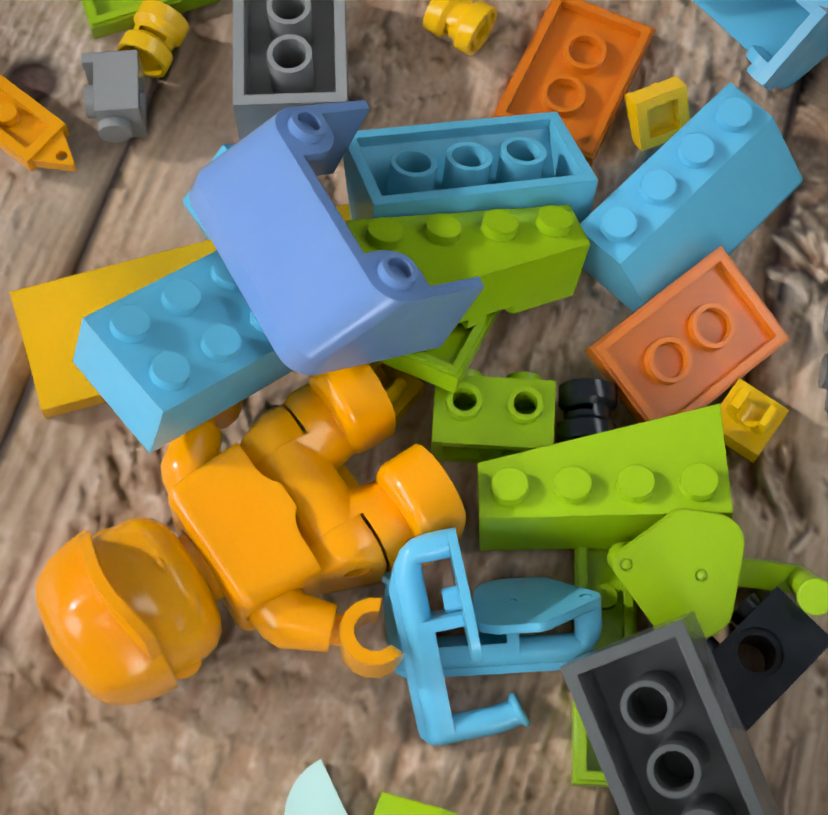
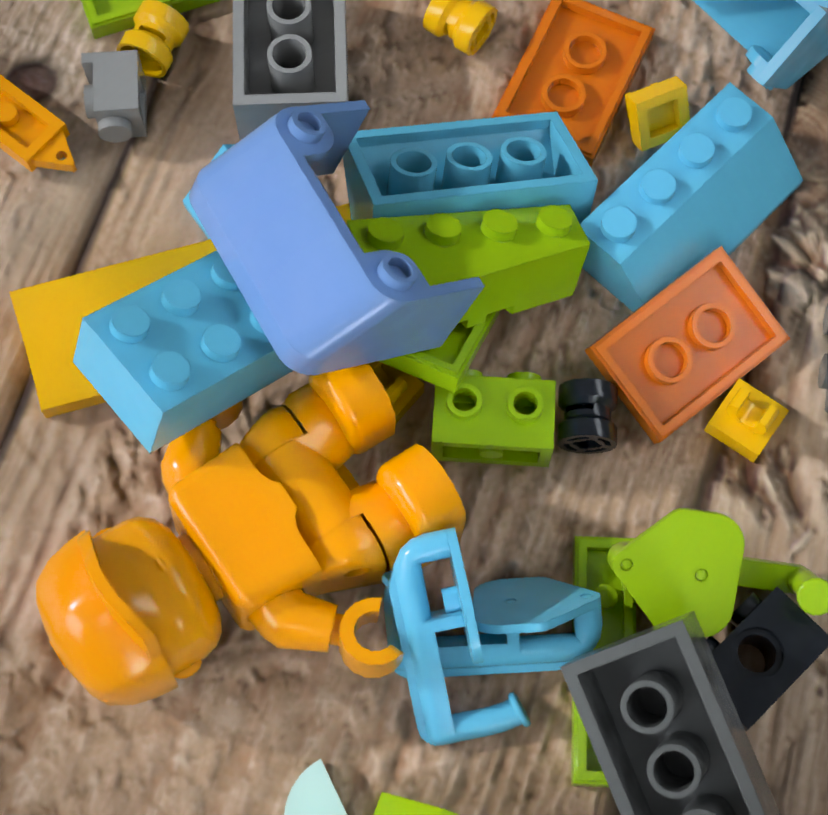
lime wedge [477,403,733,551] -> none

